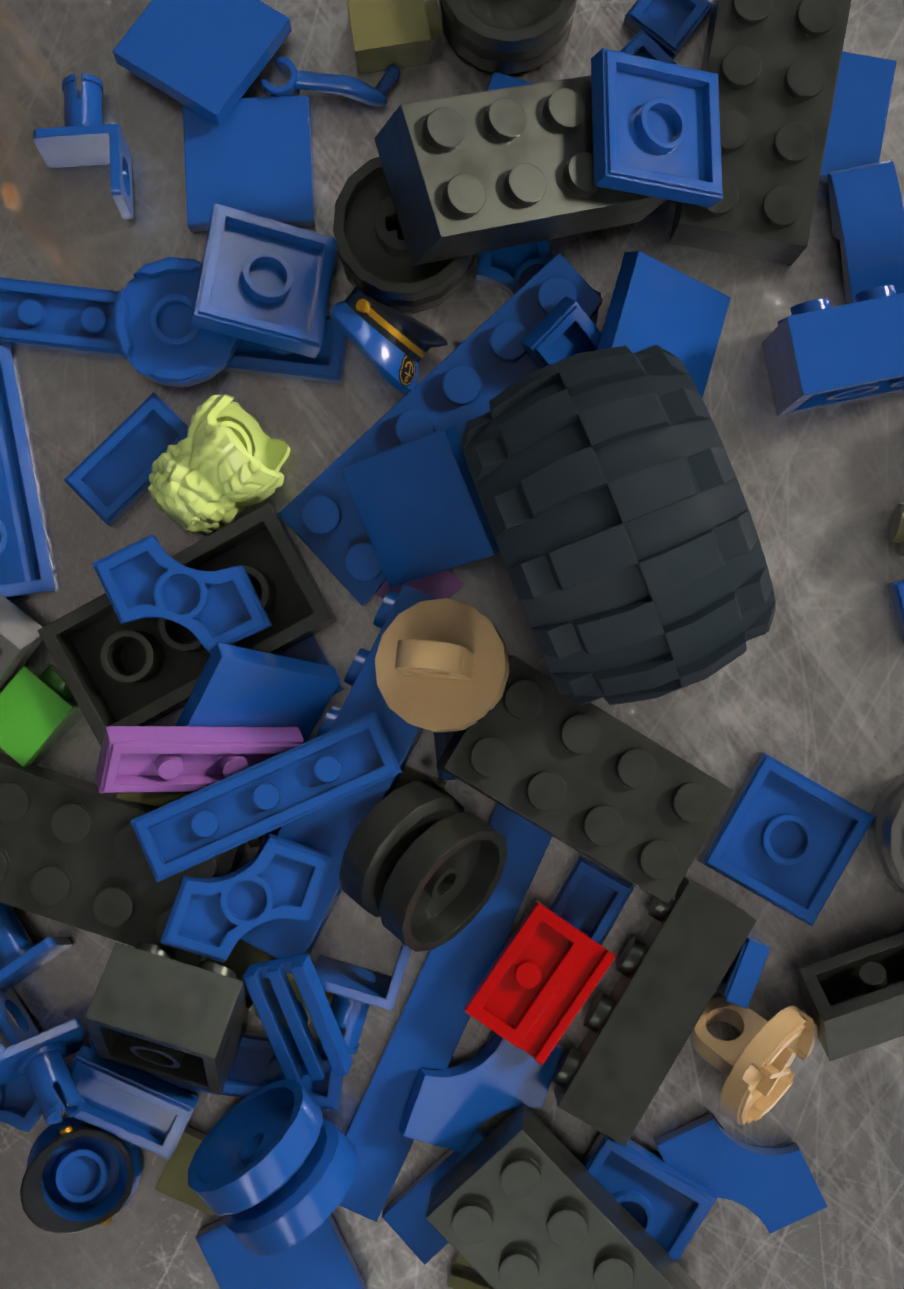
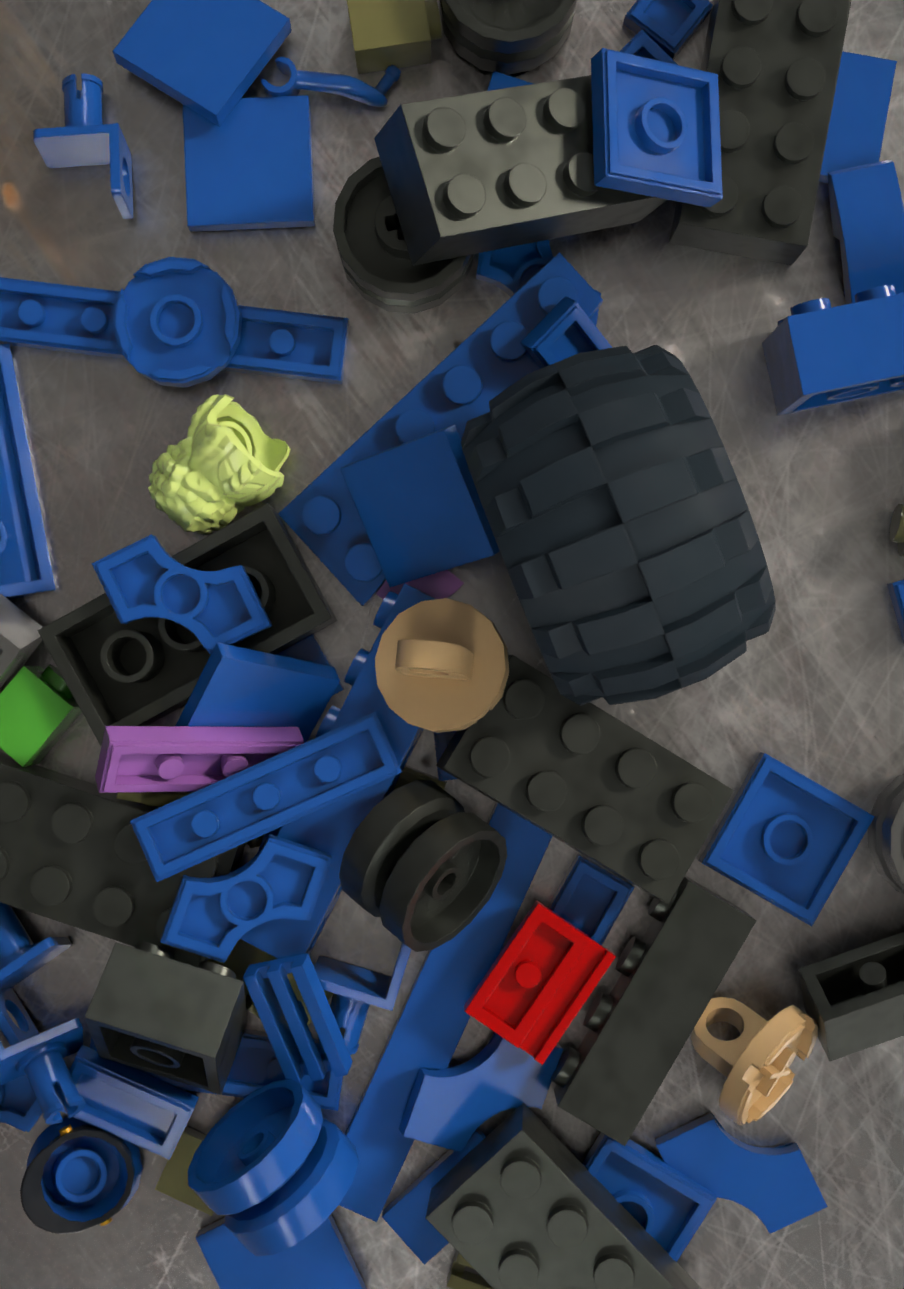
blue tile [64,392,188,527] -> none
blue tile [190,203,337,358] -> none
piece [330,286,448,393] -> none
blue tile [597,251,731,398] -> none
blue tile [717,934,771,1009] -> none

